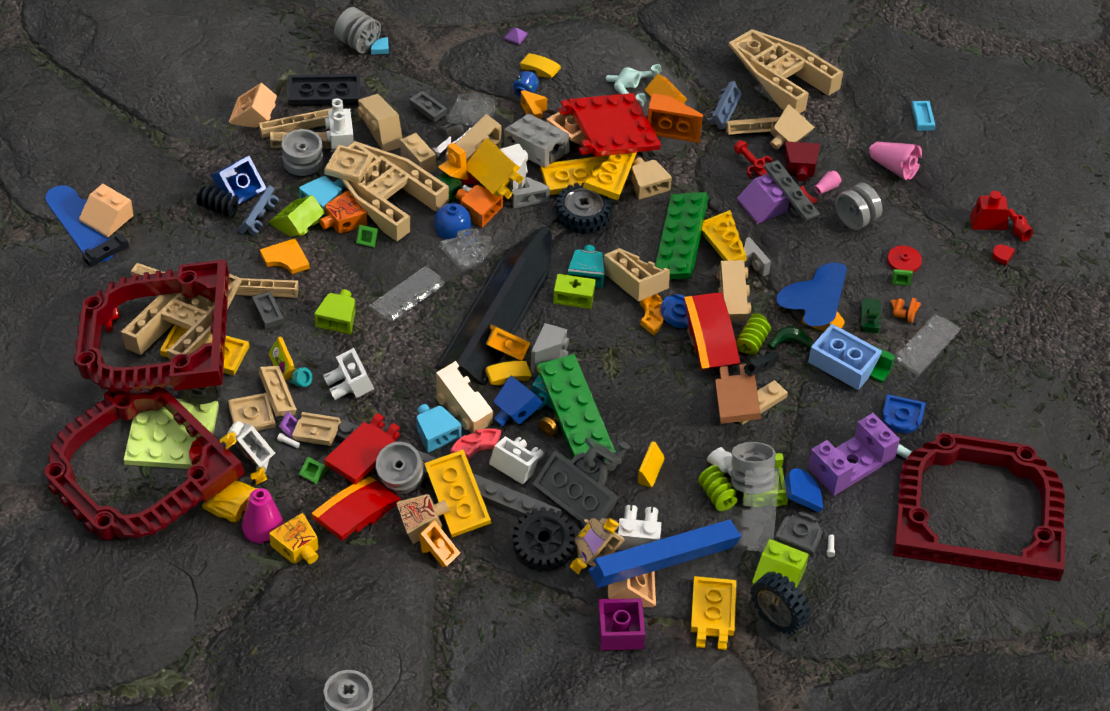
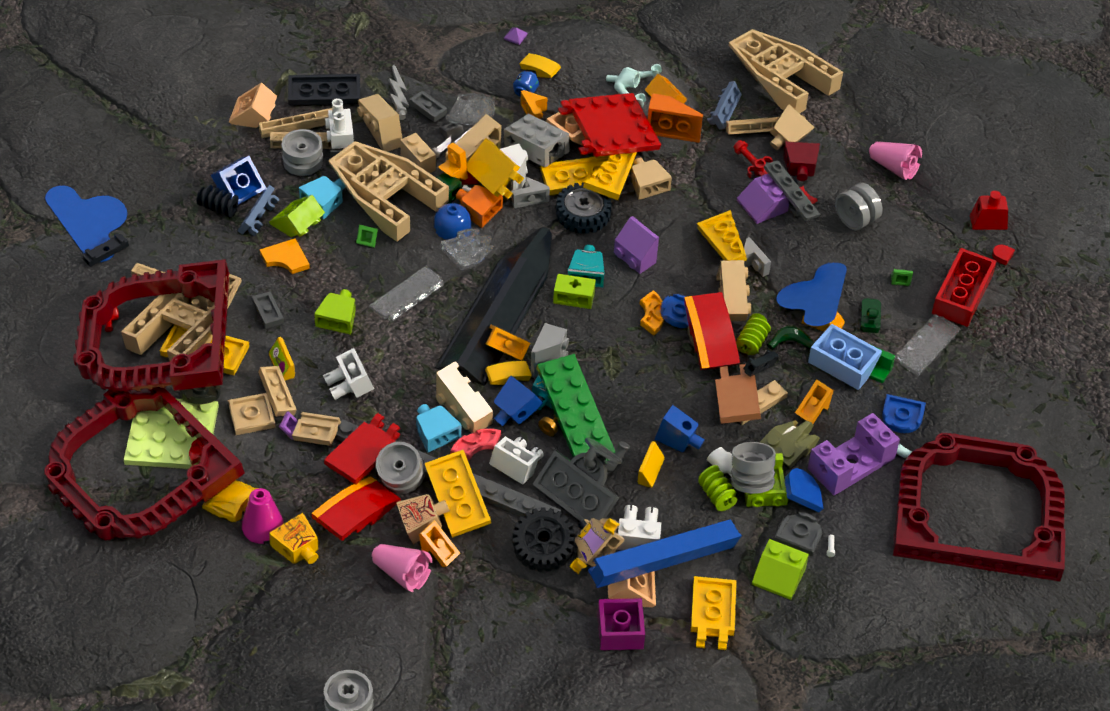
light nougat slope [79,184,133,238] -> none
white torso [220,421,275,485] -> none
tan piece [235,278,299,298] -> none
white piece [277,433,300,449] -> none
teal tile [291,367,312,387] -> none
bright green slope [298,457,329,484] -> none
orange torso [319,191,367,234] -> none
tan tile [324,145,373,184] -> none
light grey wheel [334,7,381,53] -> none
medium azure tile [371,37,389,54] -> none
tan wedge [604,248,670,302] -> none
green plate [655,192,709,279] -> none
clear windscreen [739,466,780,551] -> none
black wheel [750,572,811,635] -> none
bright pink cone [814,170,842,195] -> none
red piece [887,246,922,273] -> none
orange piece [891,298,921,323] -> none
medium azure tile [911,101,935,131] -> none
red piece [1008,208,1033,242] -> none
none -> bright pink cone [372,544,432,592]
none -> light grey piece [388,65,409,120]
none -> medium lavender slope [614,216,659,274]
none -> blue torso [655,405,705,452]
none -> olive plate [760,420,820,469]
none -> light orange slope [795,379,834,424]
none -> red brick [932,248,997,327]

